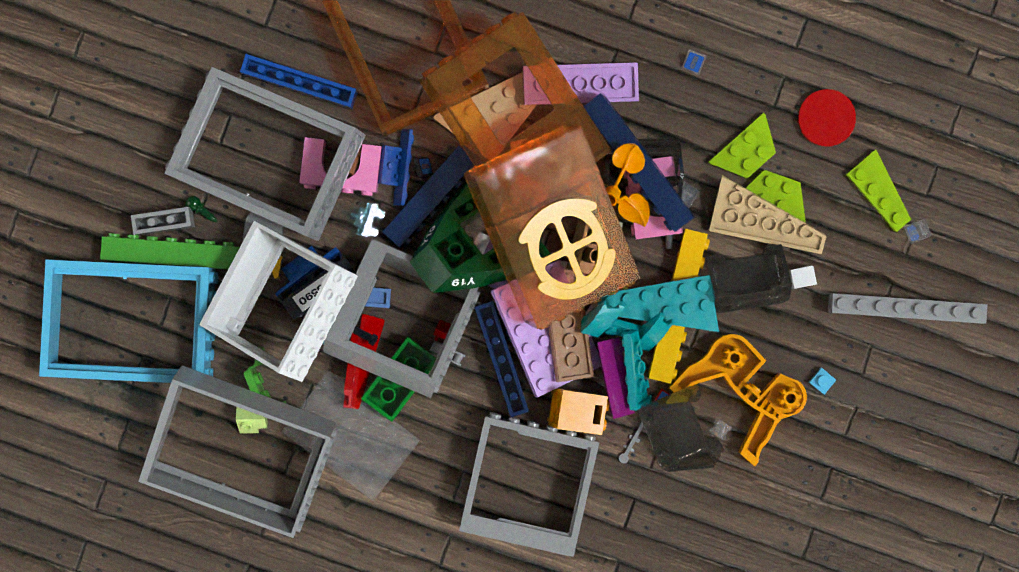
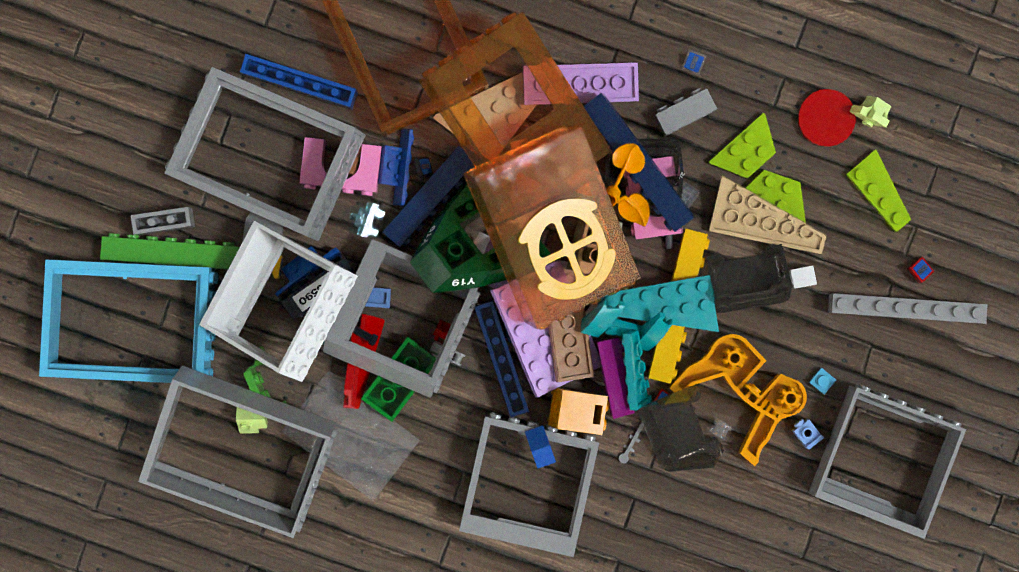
dark green bar [186,196,218,222] -> none
clear slope [904,218,932,244] -> none
none -> blue slope [525,425,556,468]
none -> light grey brick [654,88,717,137]
none -> light blue brick [792,418,824,450]
none -> light grey door [808,384,966,539]
none -> yellowish green brick [849,96,891,127]
none -> slope [907,257,934,283]

